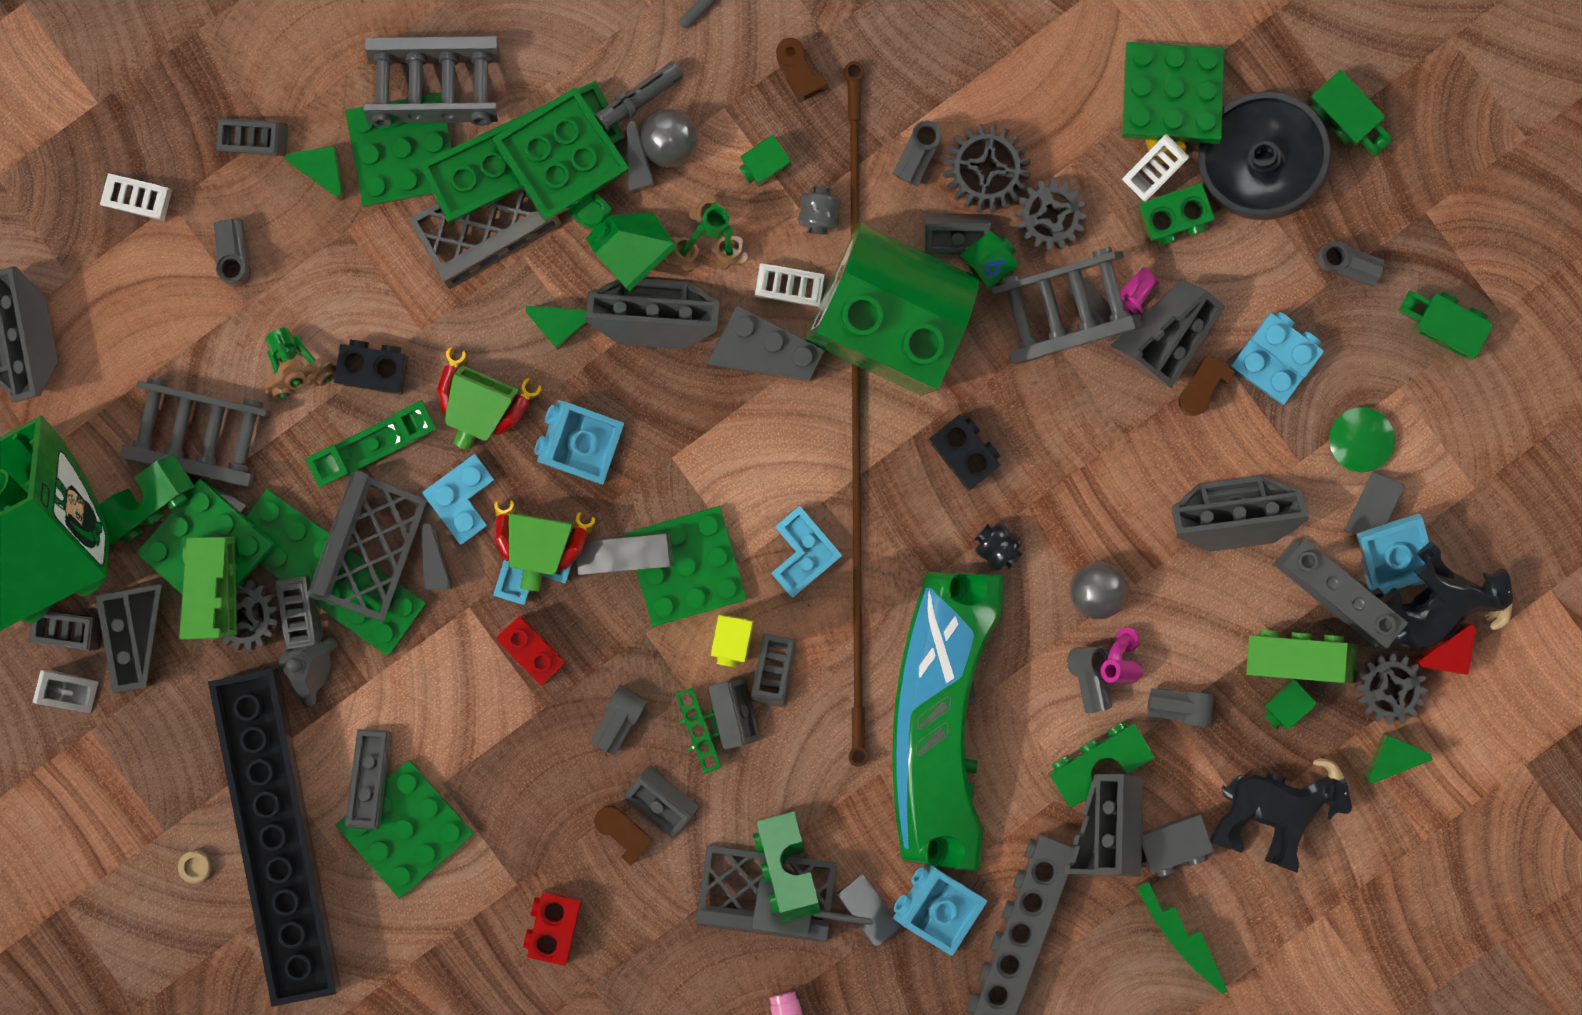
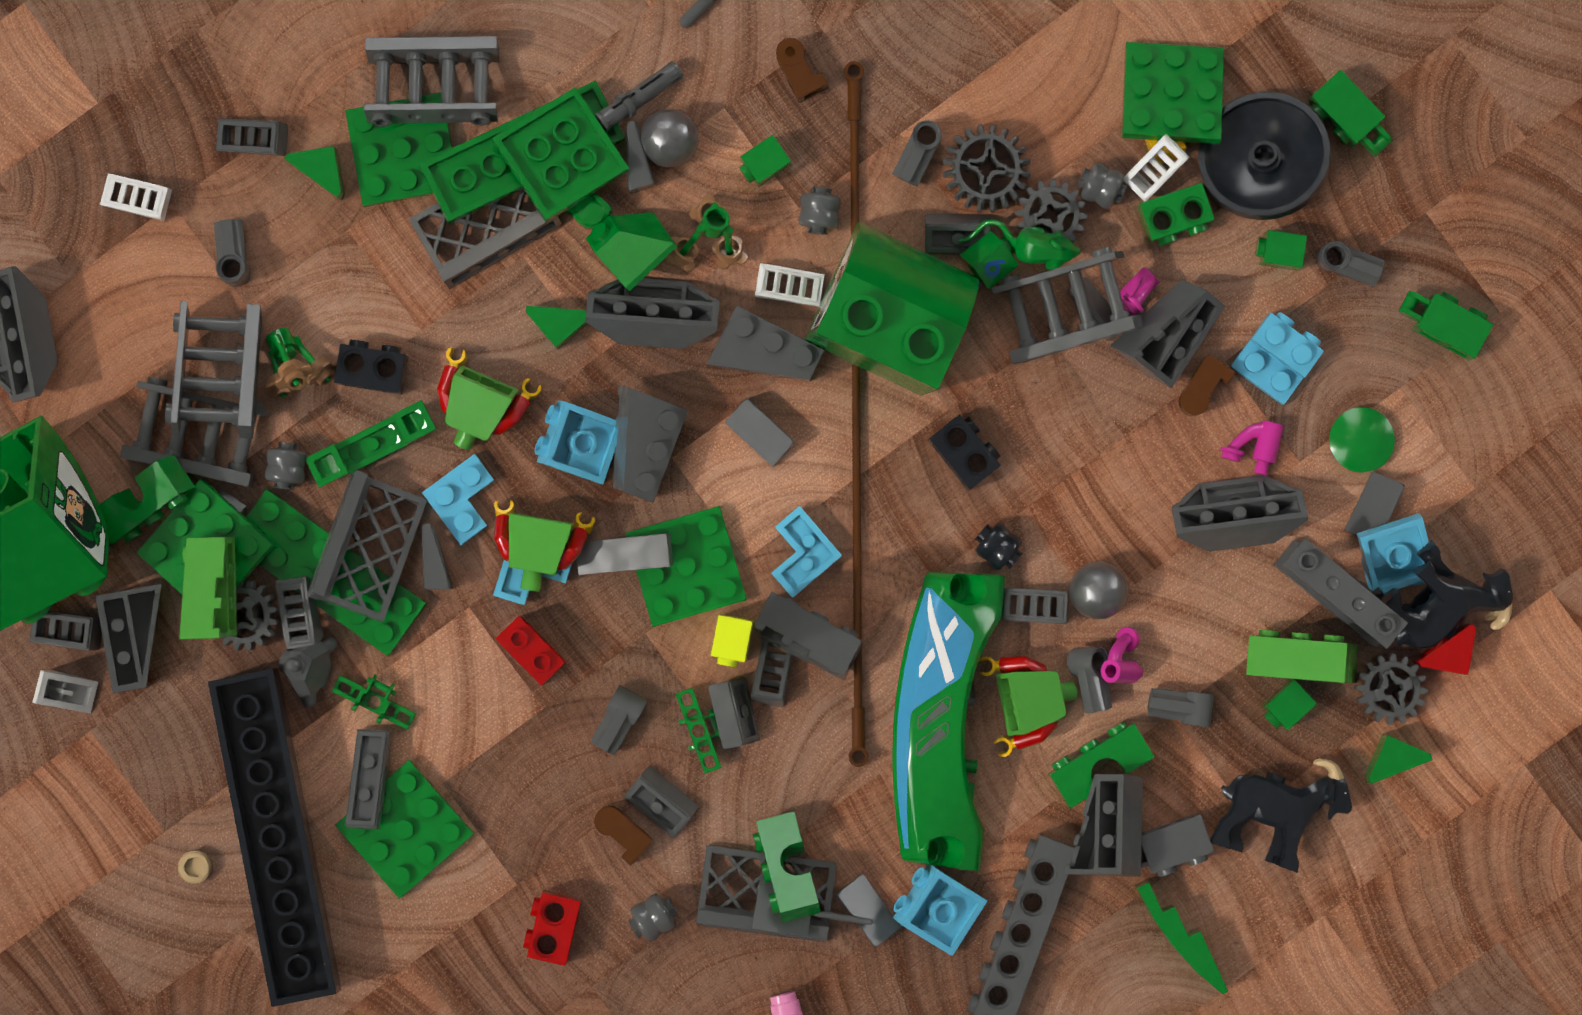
none -> dark grey fence [165,301,262,439]
none -> dark grey piece [265,442,307,490]
none -> green piece [332,674,416,730]
none -> dark grey wedge [613,385,688,503]
none -> dark grey piece [628,893,678,942]
none -> dark grey slope [725,398,795,467]
none -> dark grey wedge [754,592,862,681]
none -> green animal [959,219,1081,270]
none -> bright green torso [979,656,1077,757]
none -> dark grey slope [1000,588,1068,624]
none -> dark grey piece [1077,162,1127,209]
none -> dark pink plant [1220,421,1284,476]
none -> green brick [1255,230,1307,271]

